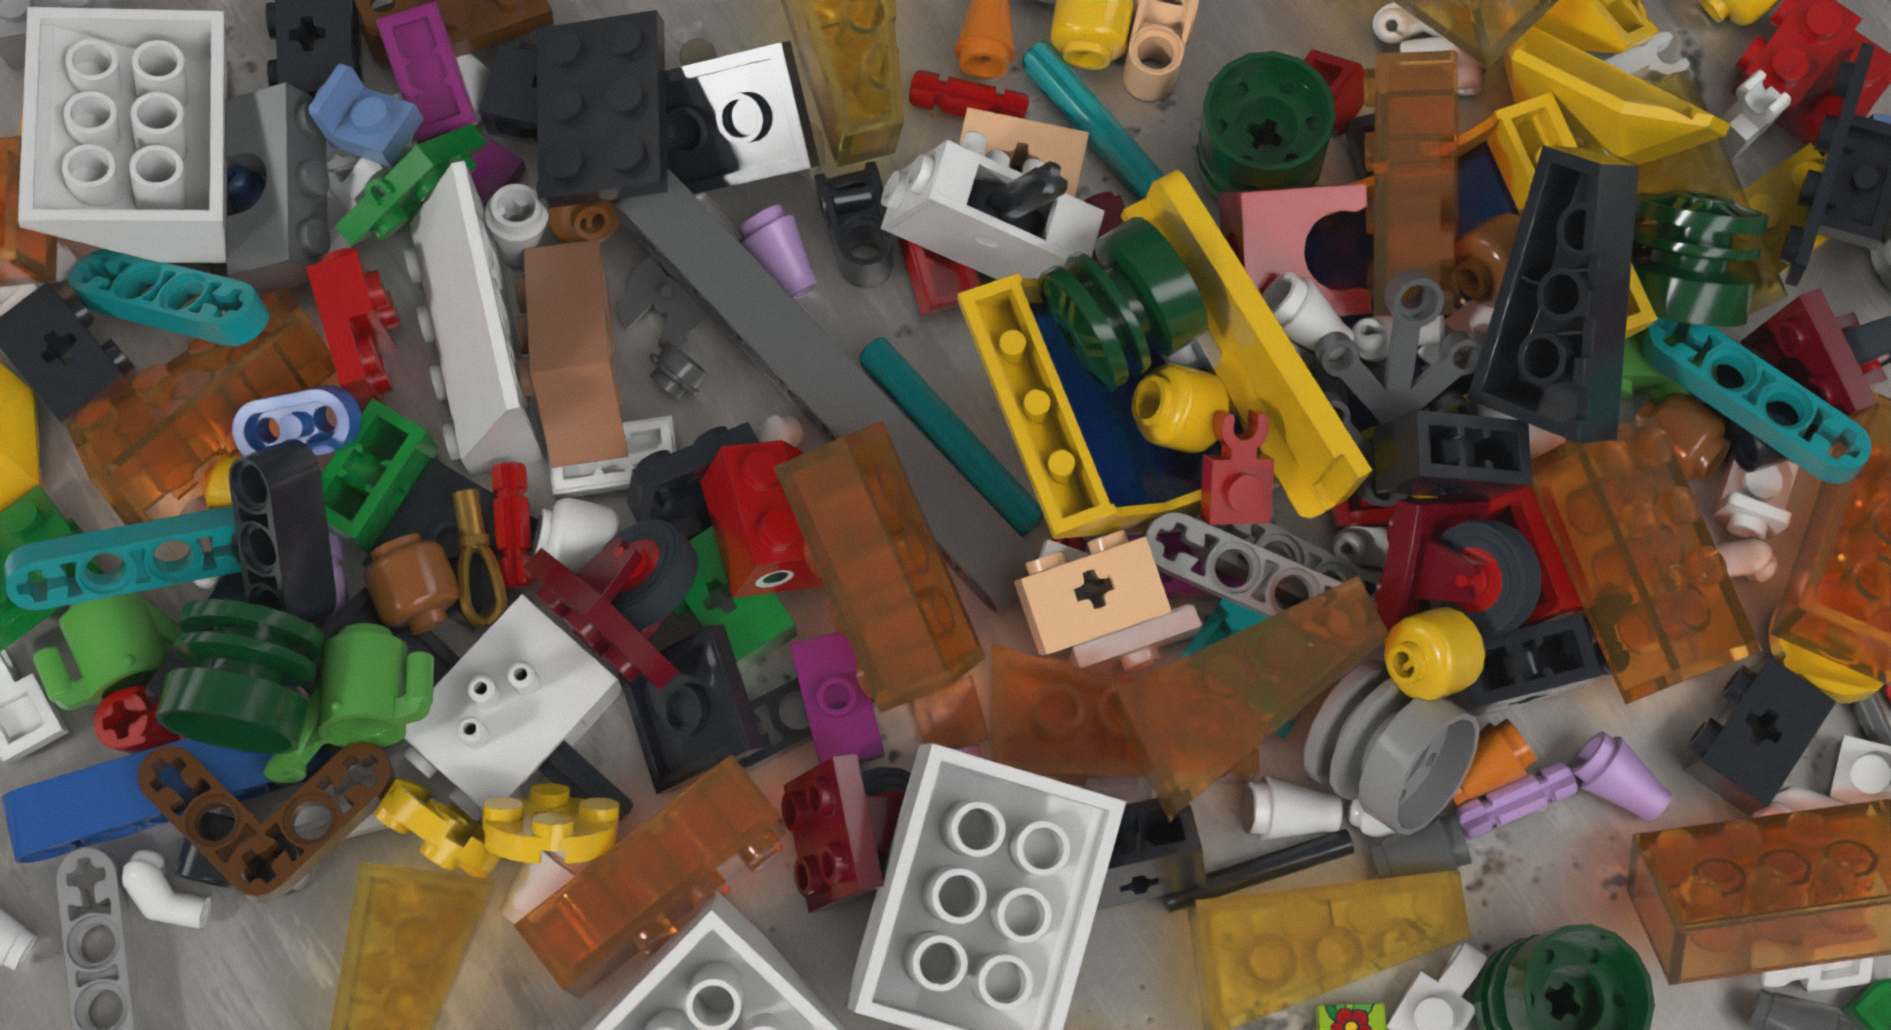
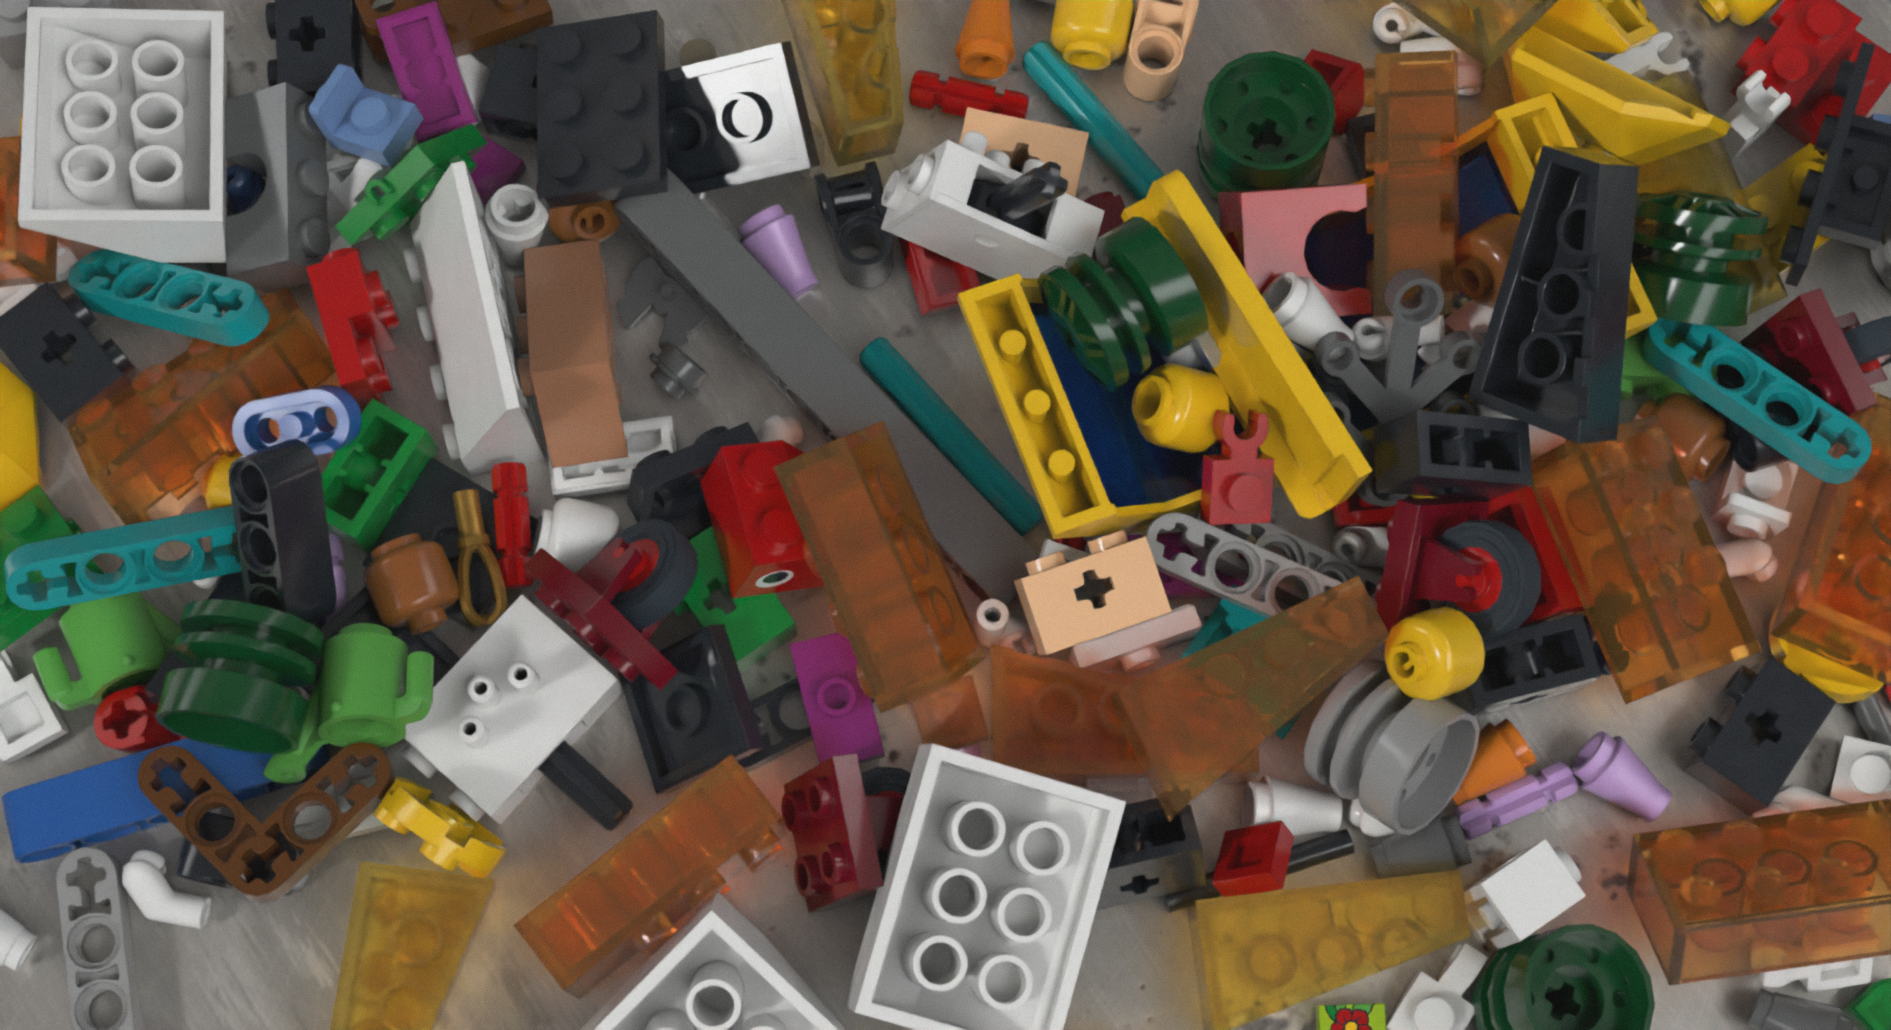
yellow plate [482,783,619,864] -> none
white cone [498,851,592,932] -> none
none -> white arm [973,599,1036,663]
none -> red plate [1212,820,1294,899]
none -> white brick [1453,839,1586,952]

